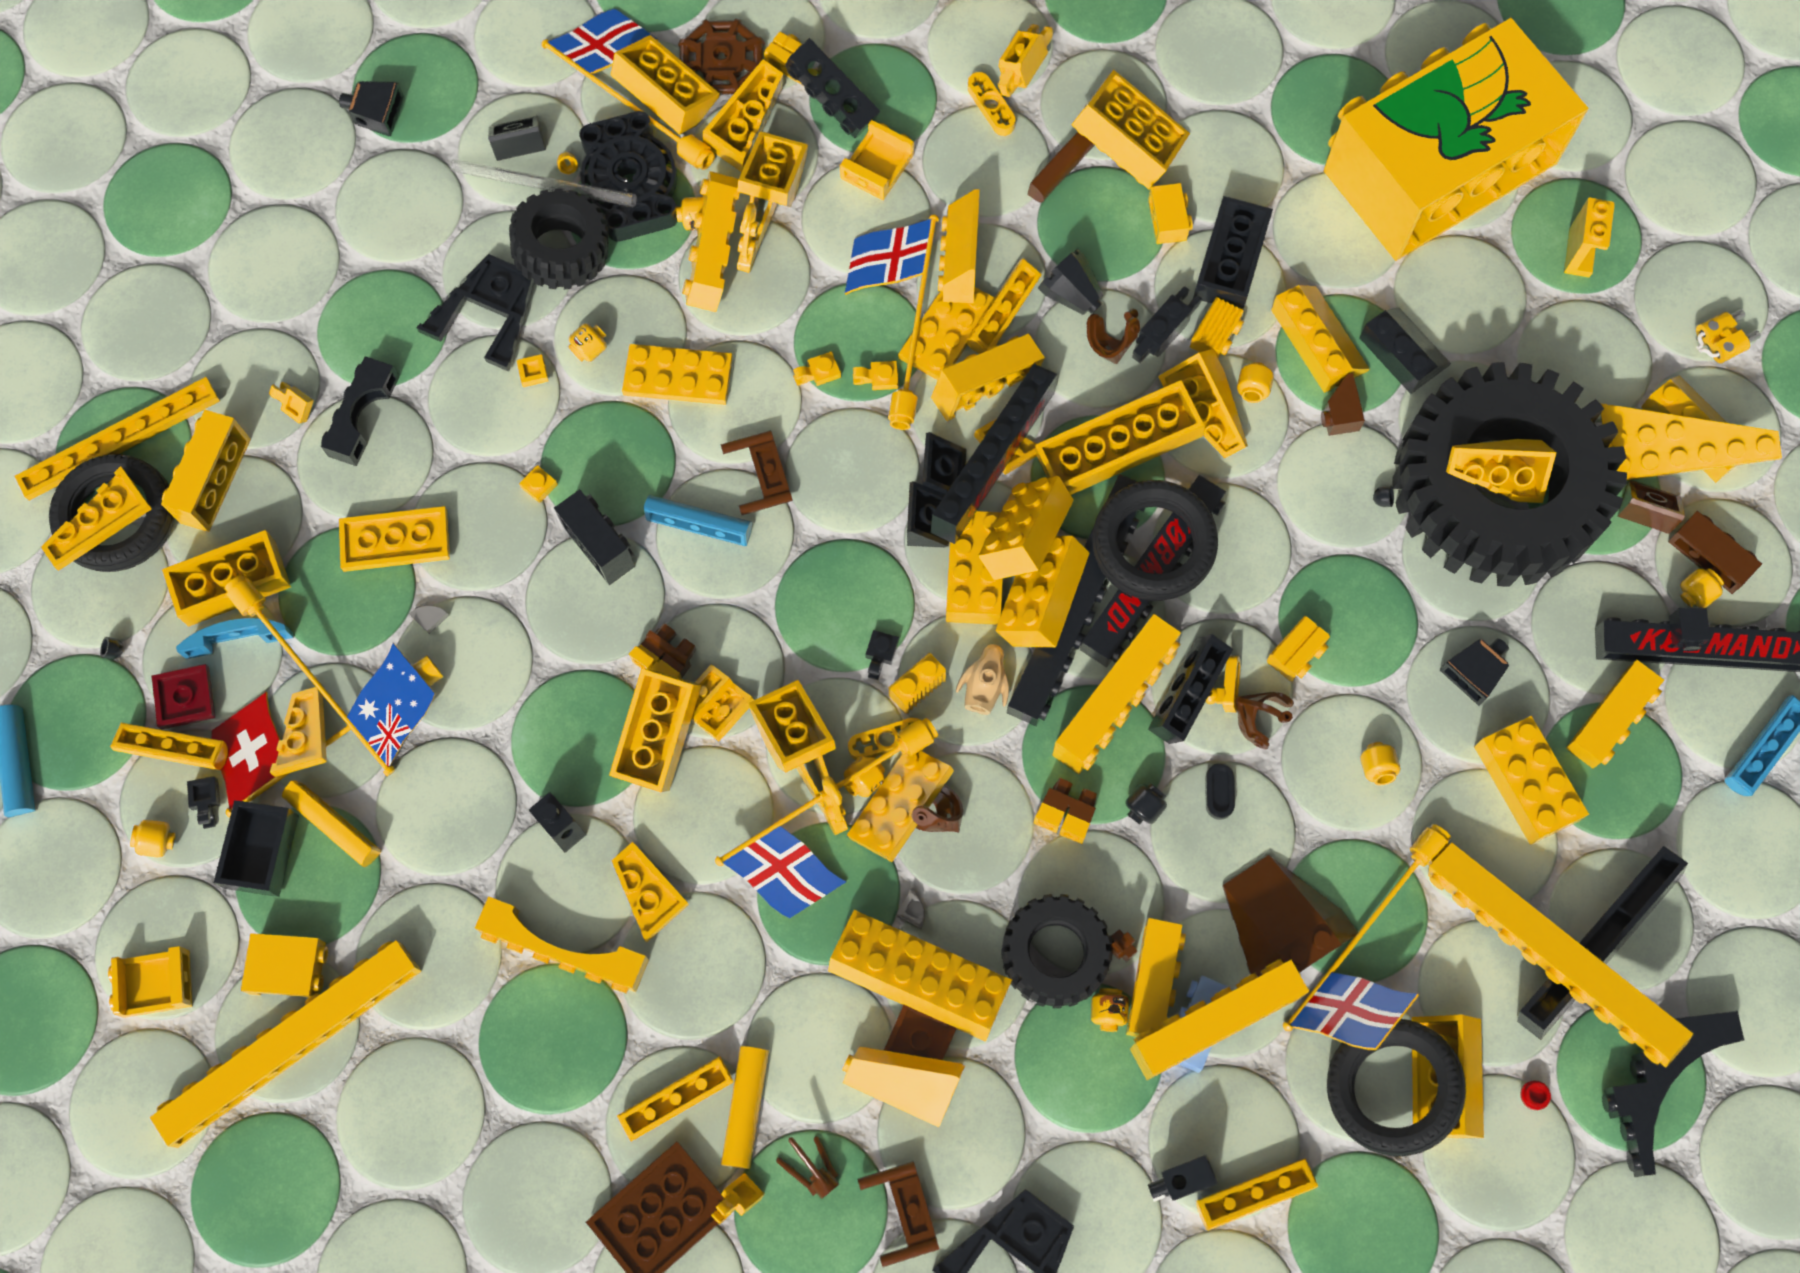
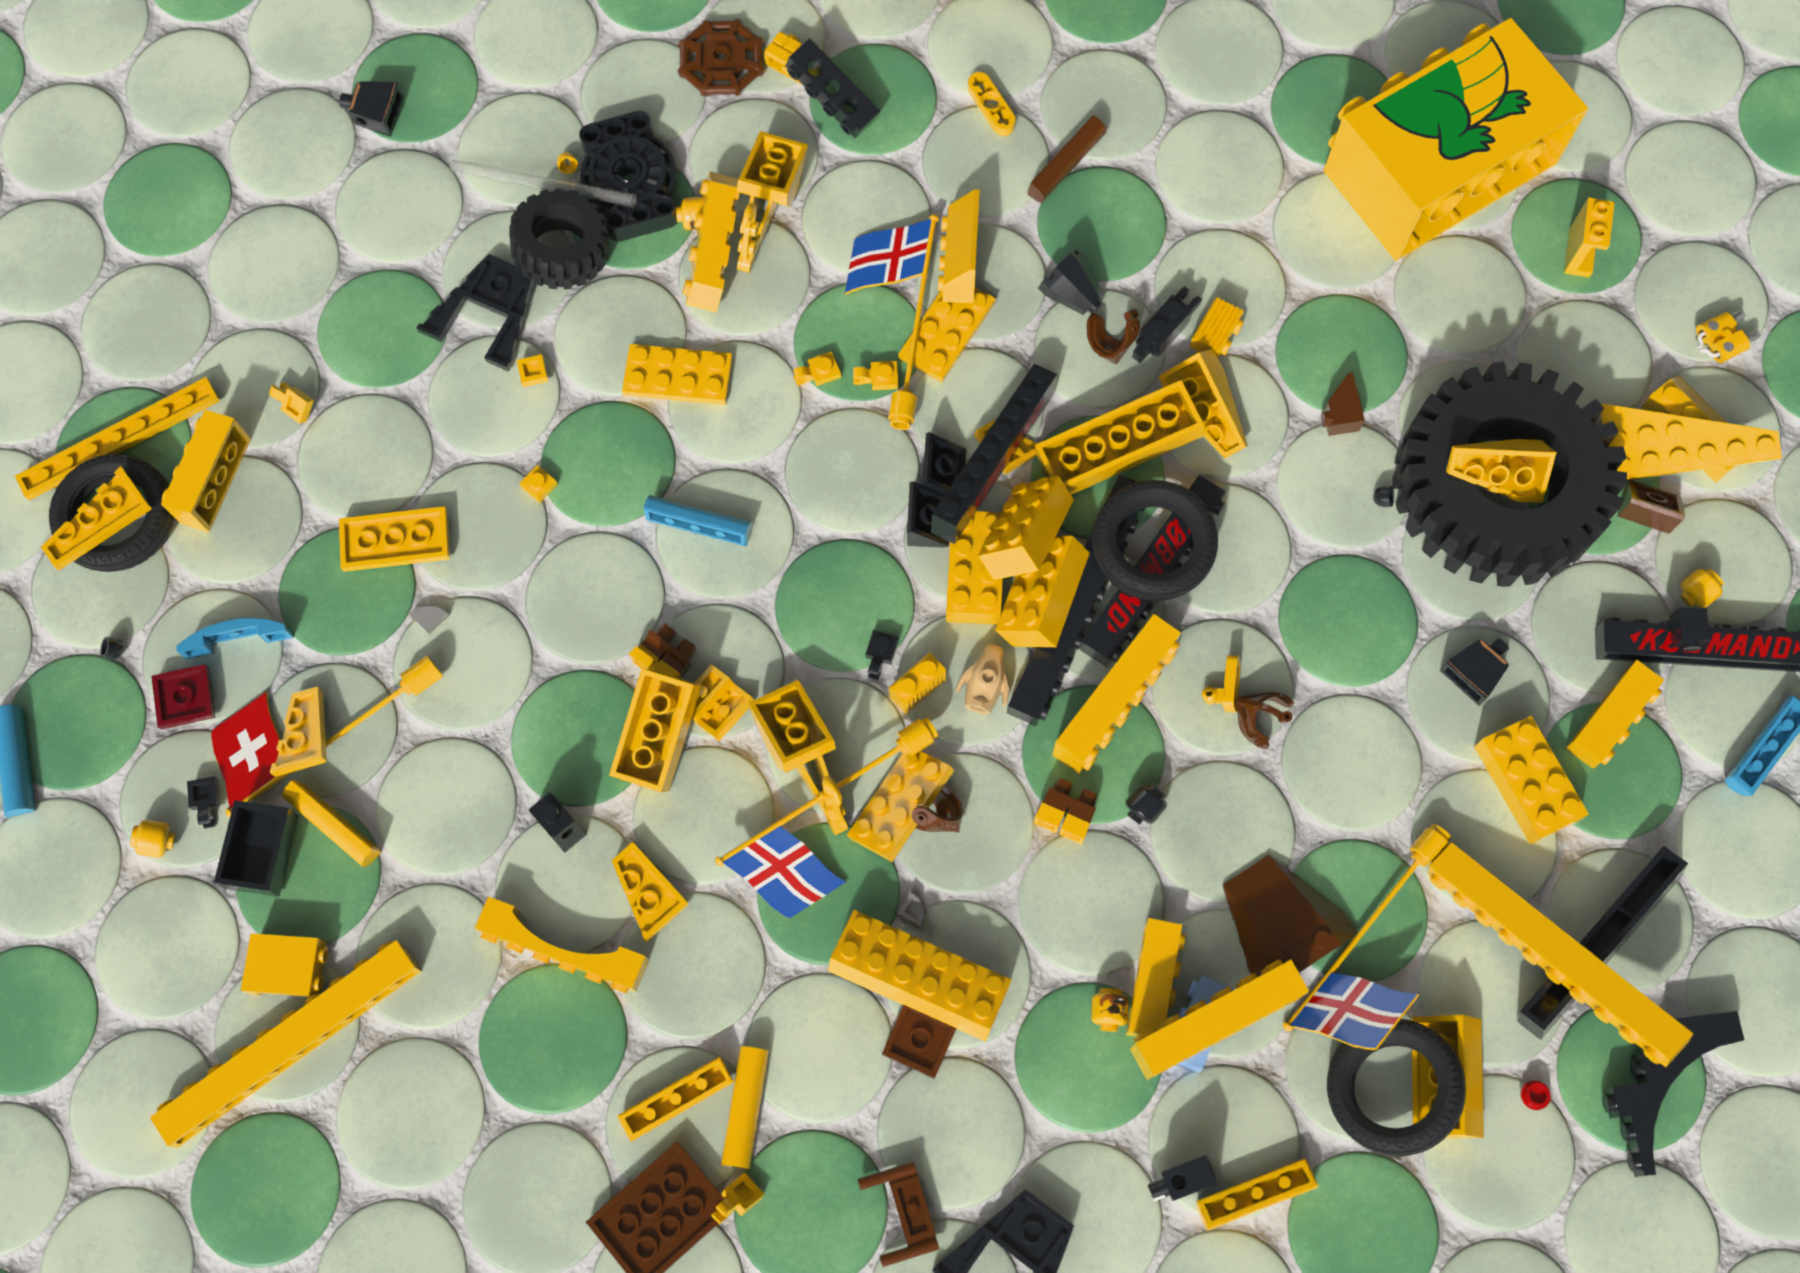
yellow panel [108,946,193,1018] -> none
yellow brick [110,722,228,770] -> none
yellow brick [162,530,291,627] -> none
flag [224,575,436,777] -> none
black arch [321,356,400,467] -> none
black slope [488,116,545,161] -> none
flag [541,9,715,170] -> none
black brick [554,489,635,586] -> none
yellow head [568,323,607,362] -> none
yellow slope [611,35,720,134] -> none
yellow wedge [703,59,783,173] -> none
reddish brown plate [720,430,793,515] -> none
reddish brown plant [776,1136,840,1199] -> none
yellow panel [840,120,914,201] -> none
yellow slope [842,1047,965,1127] -> none
yellow head [843,756,885,797] -> none
yellow beam [848,718,918,760] -> none
yellow wedge [931,333,1045,422] -> none
yellow brick [966,258,1042,354] -> none
yellow hinge [998,24,1053,97] -> none
black tyre [1001,894,1113,1008] -> none
yellow slope [1071,69,1190,189] -> none
reddish brown plate [1111,929,1138,963] -> none
yellow brick [1148,183,1193,244] -> none
black brick [1148,634,1233,744] -> none
black brick [1193,196,1273,310] -> none
black tile [1205,763,1235,820] -> none
yellow head [1237,362,1274,403] -> none
yellow brick [1267,616,1330,682] -> none
yellow slope [1271,285,1370,393] -> none
black slope [1360,308,1451,394] -> none
yellow head [1360,742,1401,785] -> none
reddish brown brick [1668,511,1762,594] -> none

